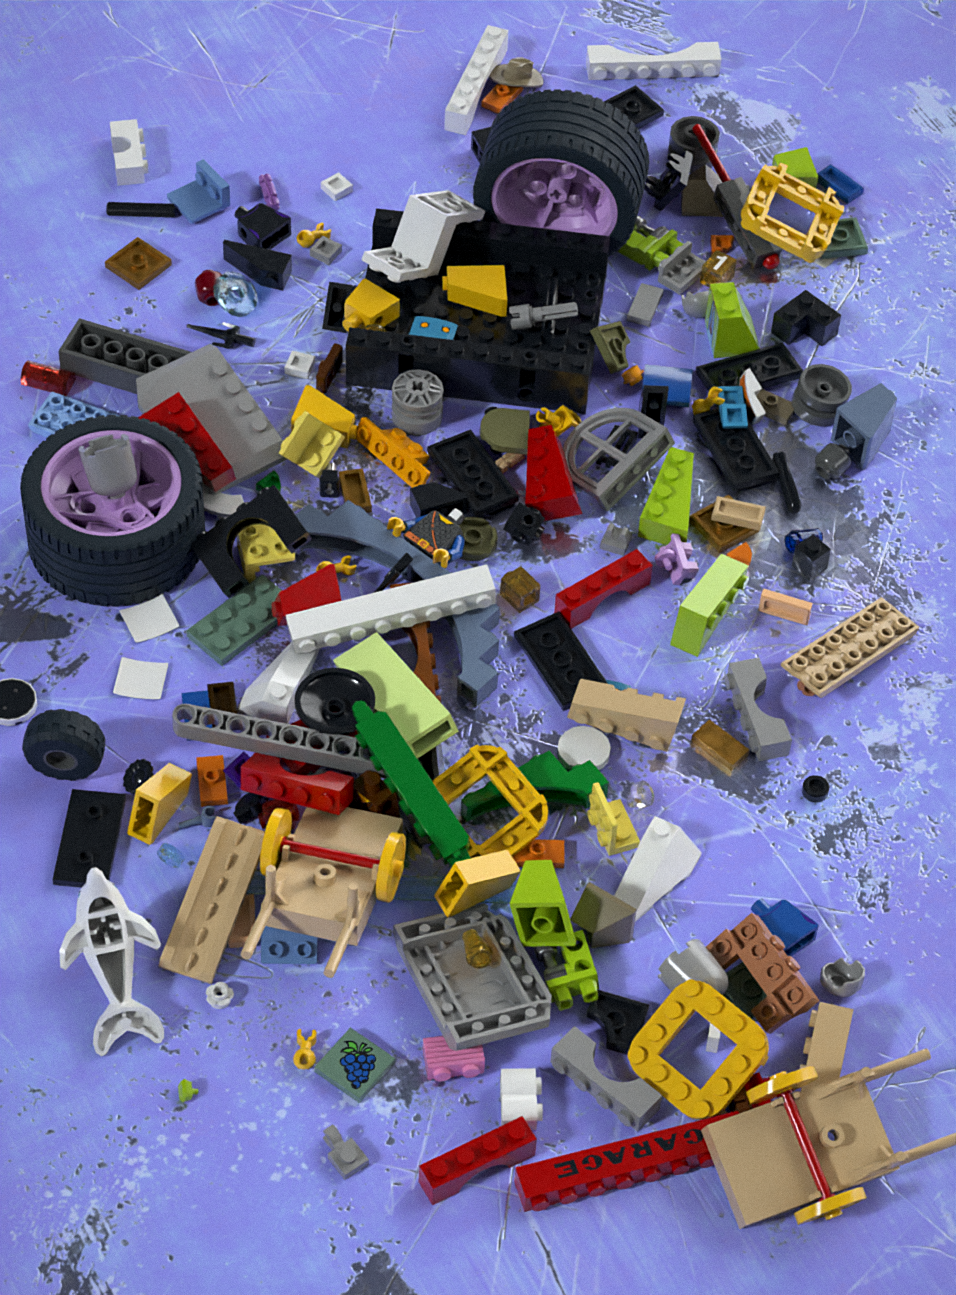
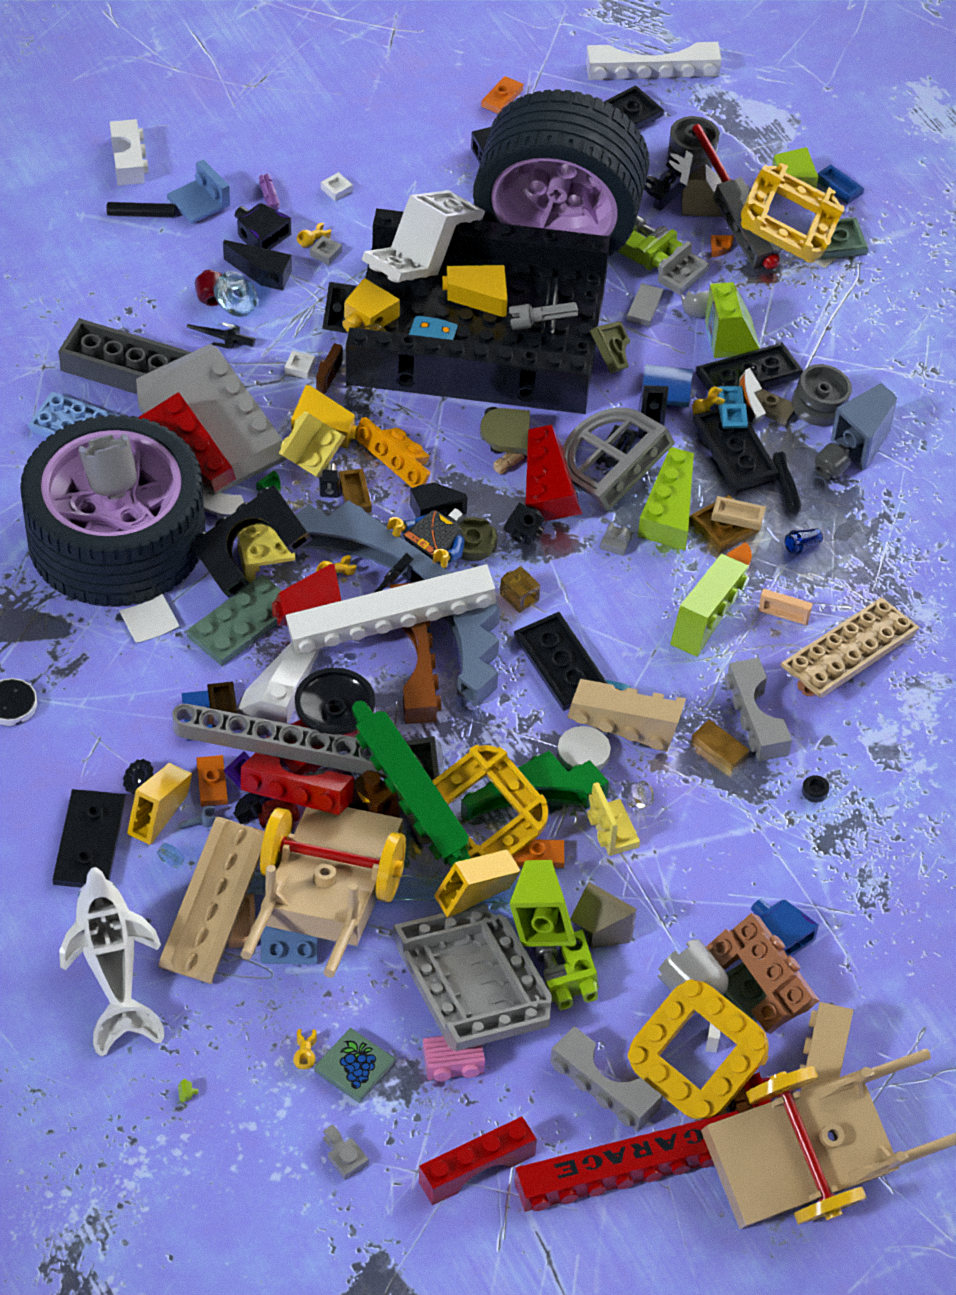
clear red brick [21,360,76,397] -> none
black wheel [22,709,106,781] -> none
pearl gold tile [105,237,172,290] -> none
white sticker [113,657,169,699] -> none
white plate [206,982,234,1009] -> none
yellowish green brick [333,632,459,759] -> none
light grey wheel [392,369,444,436] -> none
black plate [427,429,519,518] -> none
white arch [444,25,509,135] -> none
clear yellow cone [462,929,493,969] -> none
dark tan hat [489,57,544,88] -> none
white brick [500,1068,543,1130] -> none
yellow bracket [536,405,582,437] -> none
red arch [554,549,653,629] -> none
black tile [587,989,649,1055] -> none
white wedge [614,816,702,922] -> none
light orange plate [621,365,644,386] -> none
lavender hips [655,533,699,585] -> none
clear yellow brick [700,250,737,287] -> none
black brick [771,290,841,346] -> none
black brick [792,534,831,581] -> none
light grey hair [820,958,865,997] -> none

